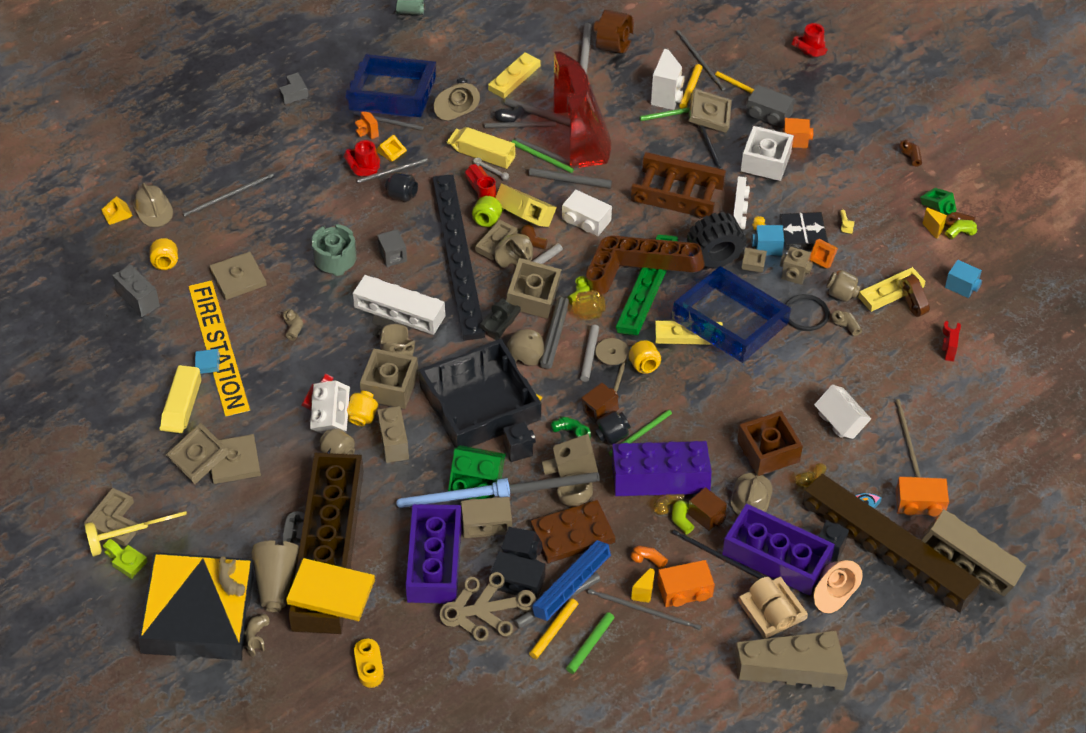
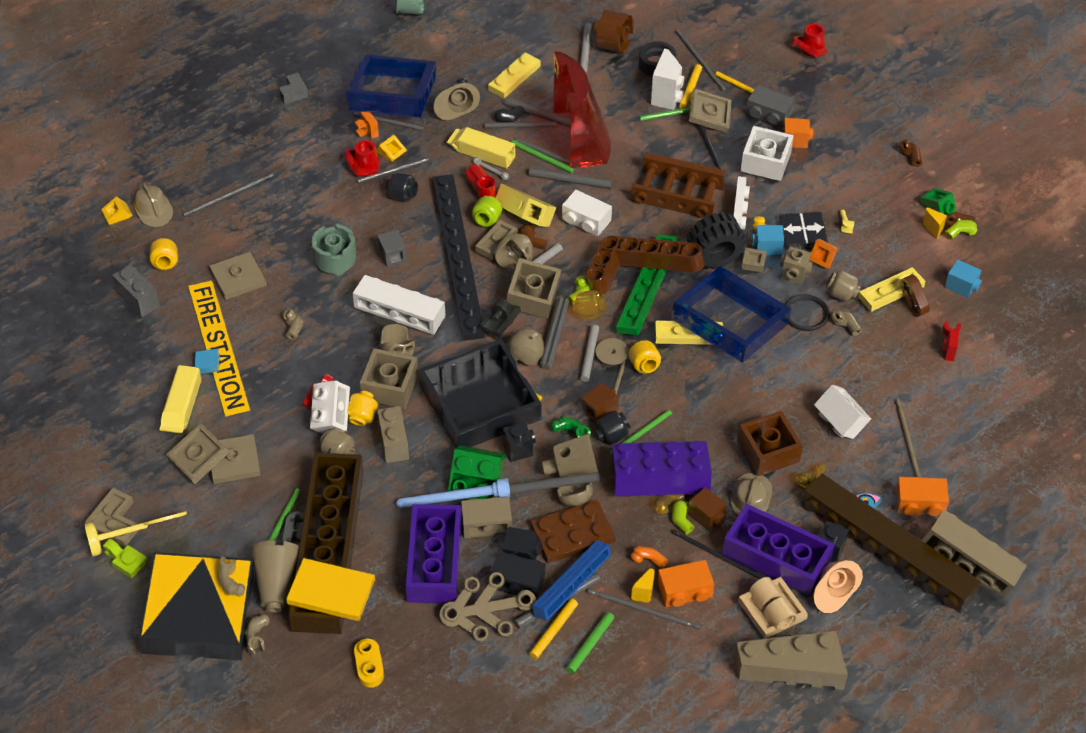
none -> bright green axle [268,488,301,541]
none -> black tyre [639,41,677,77]

